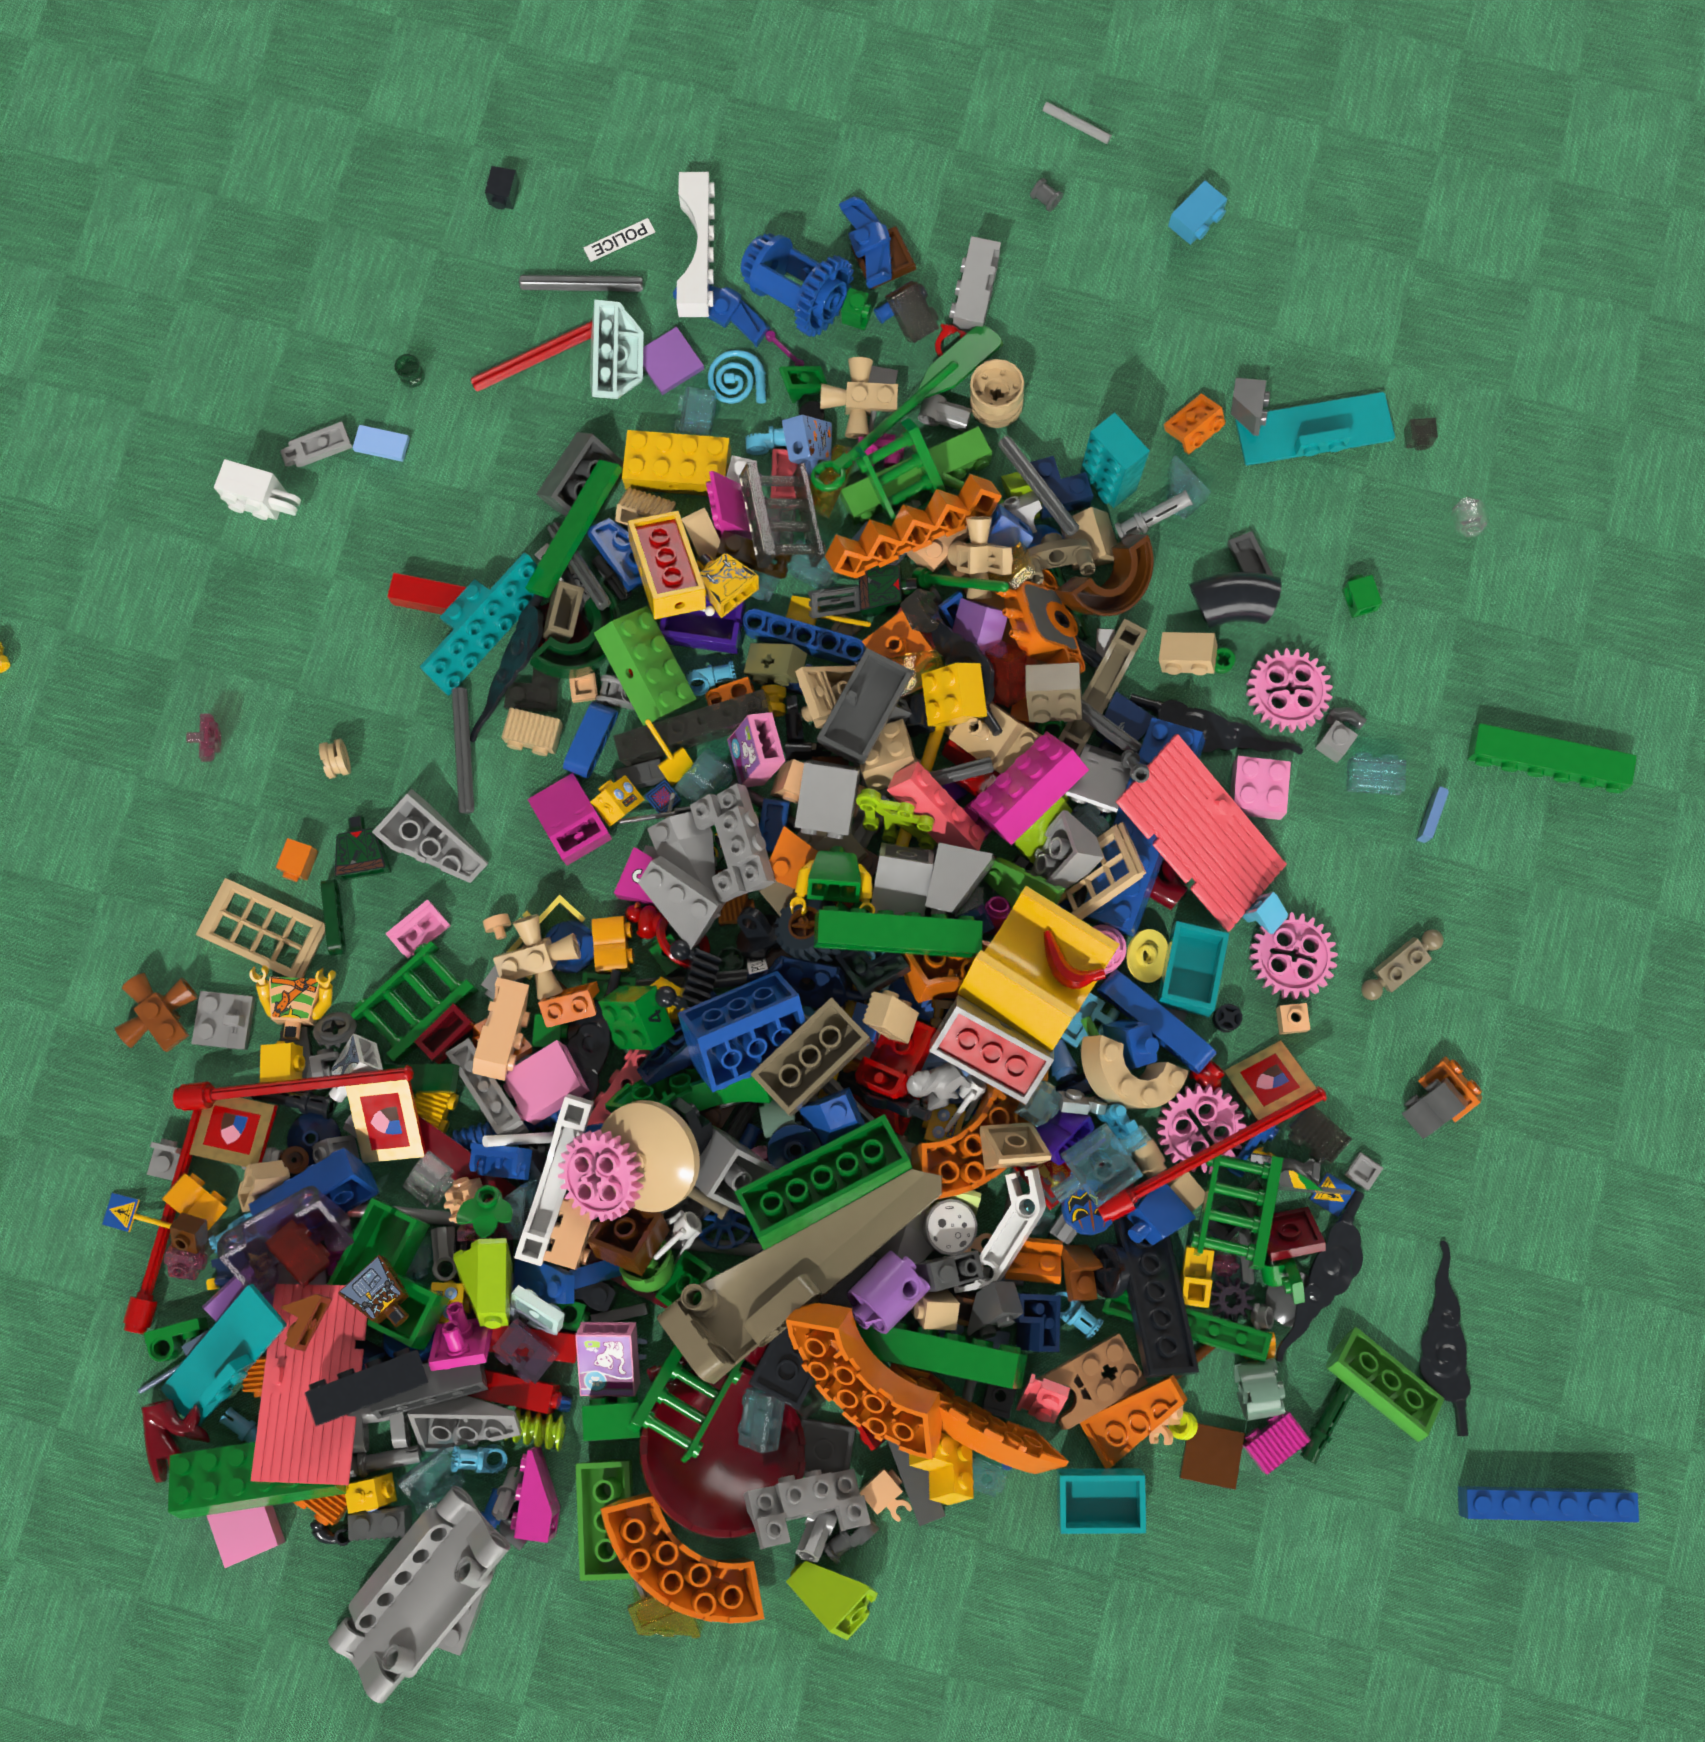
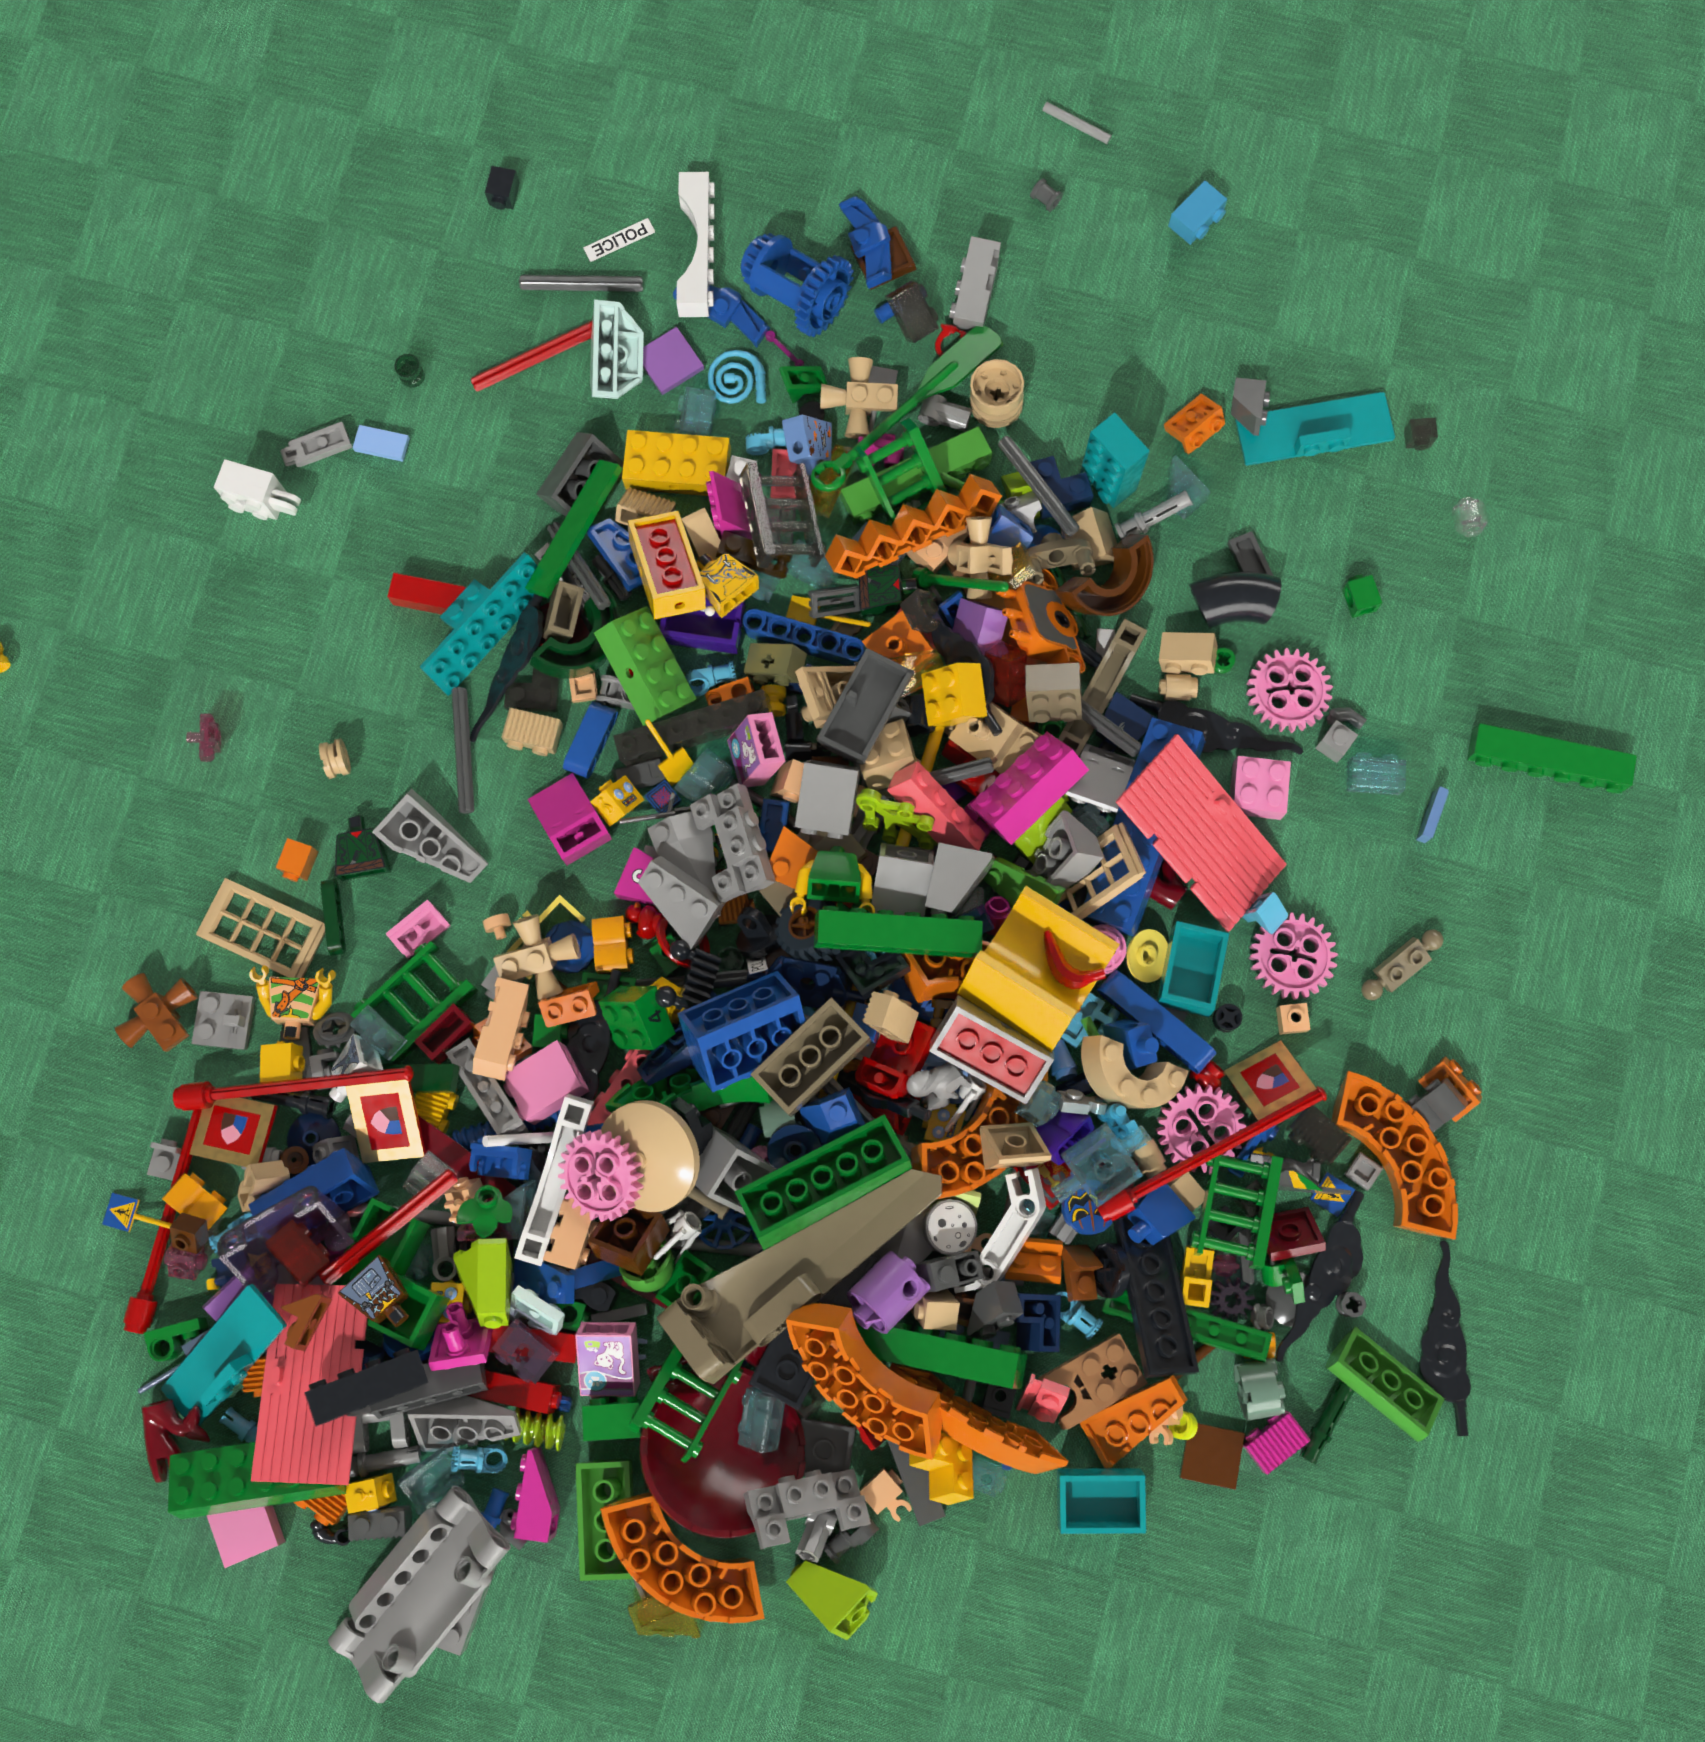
light grey axle [492,1467,524,1521] -> none
green brick [841,287,873,331] -> none
dark grey bar [1121,750,1150,783] -> none
blue brick [1458,1486,1639,1522] -> none
none -> red axle [319,1169,458,1285]
none -> clear light blue slope [349,1005,408,1061]
none -> tan brick [1159,674,1198,701]
none -> orange brick [1330,1071,1458,1240]
none -> dark grey bush [1335,1292,1366,1317]

